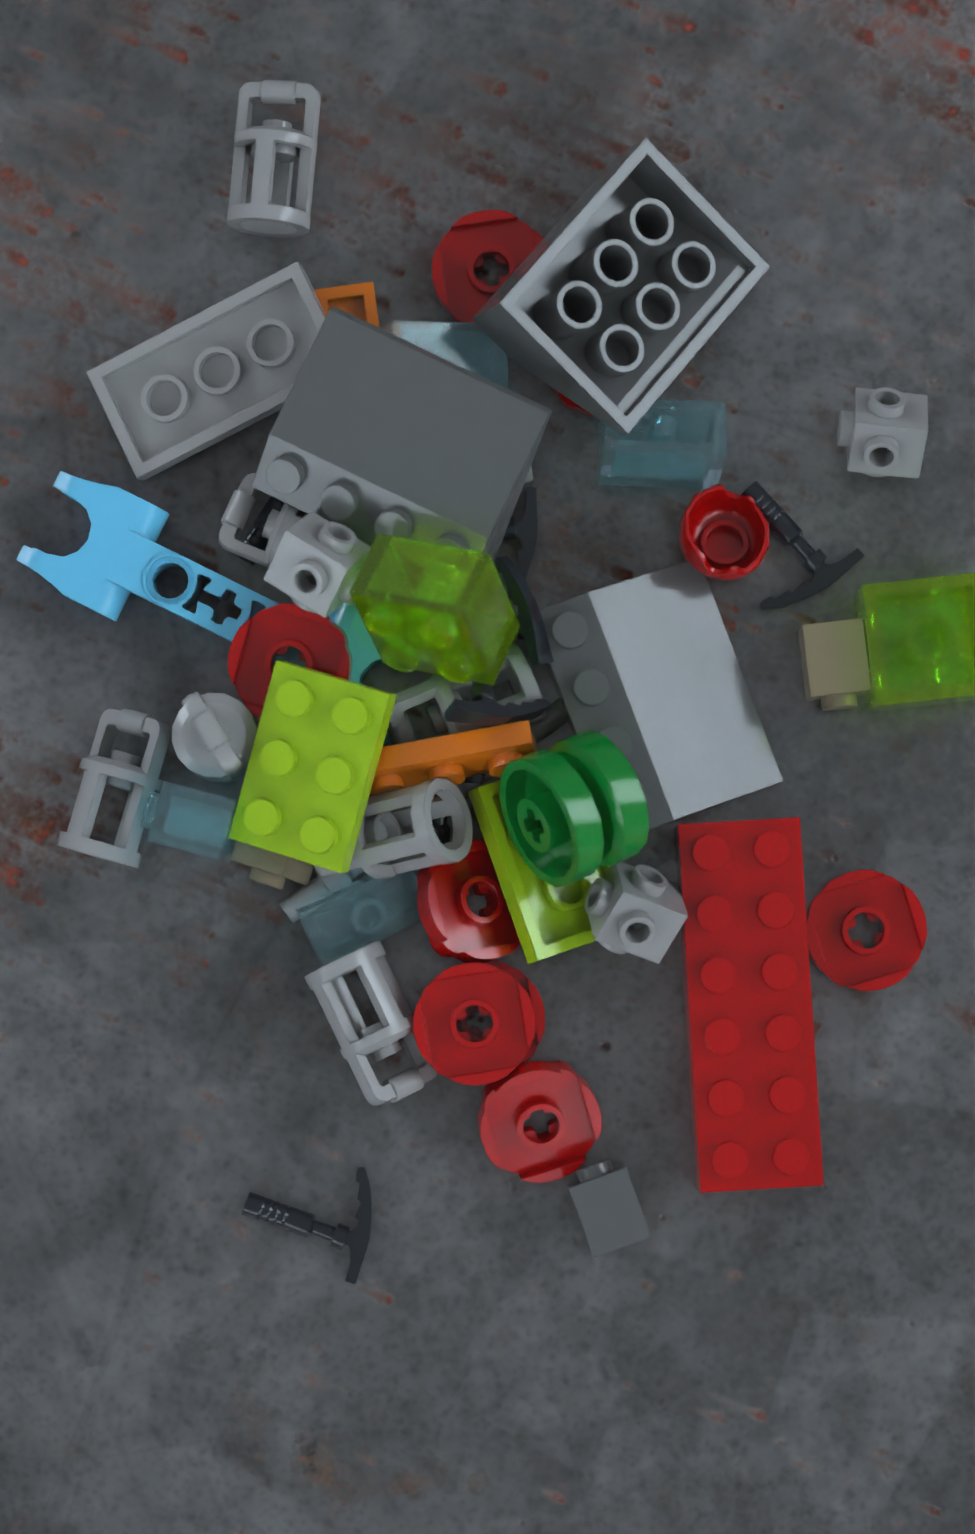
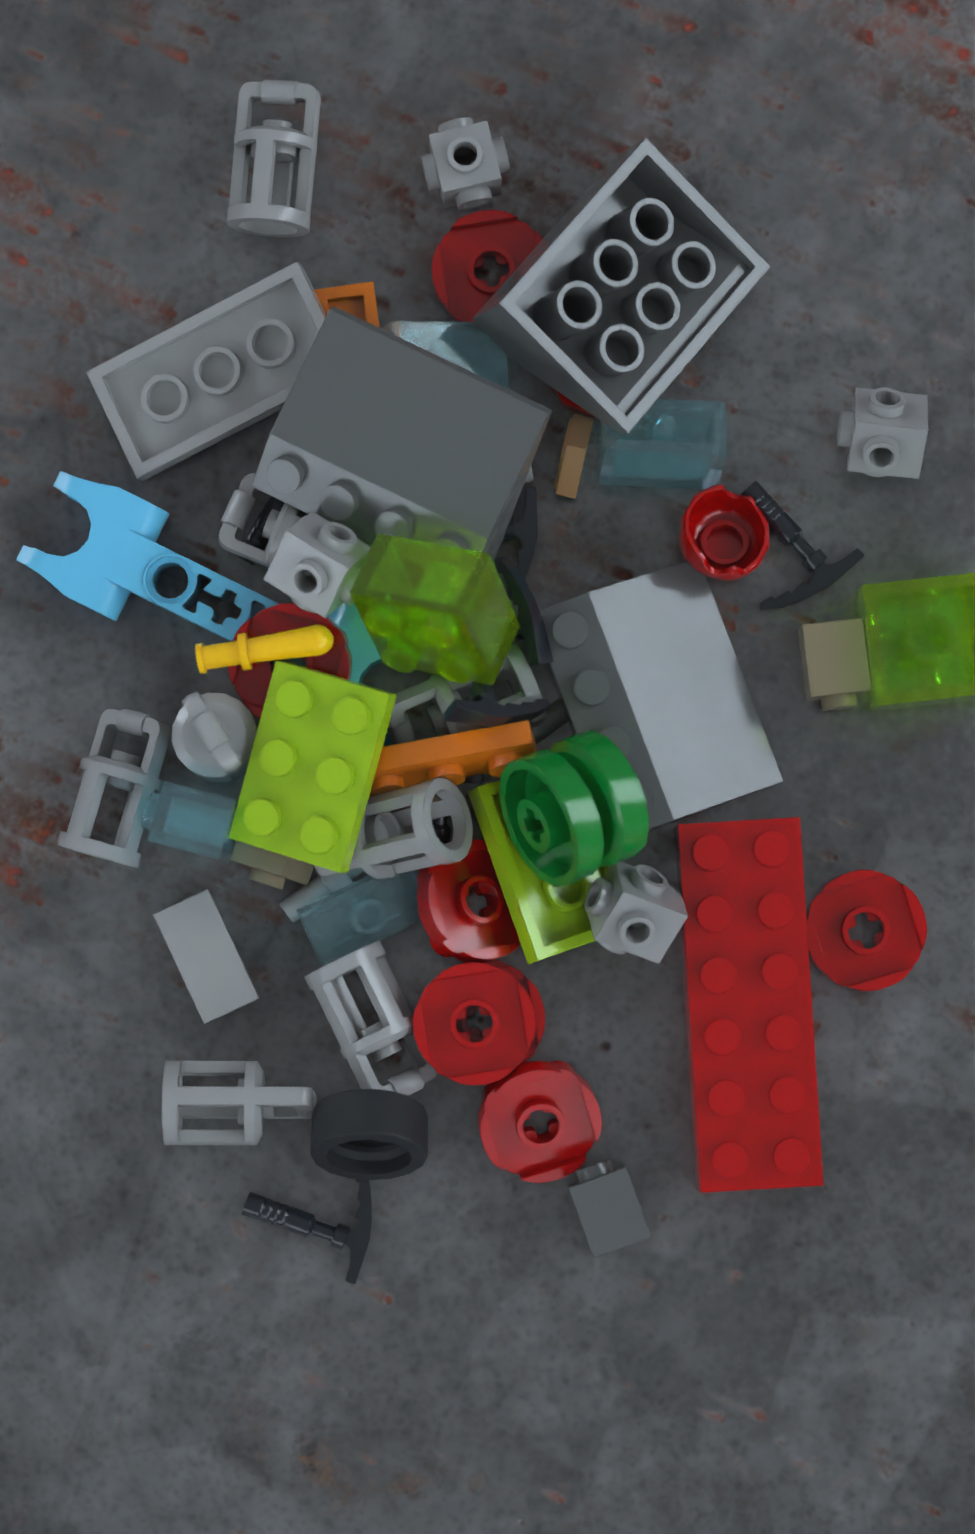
none -> light grey tile [153,889,260,1024]
none -> light grey piece [162,1061,318,1145]
none -> yellow piece [195,625,334,674]
none -> black tyre [311,1089,428,1180]
none -> light grey brick [420,117,510,210]
none -> medium nougat tile [553,414,594,499]

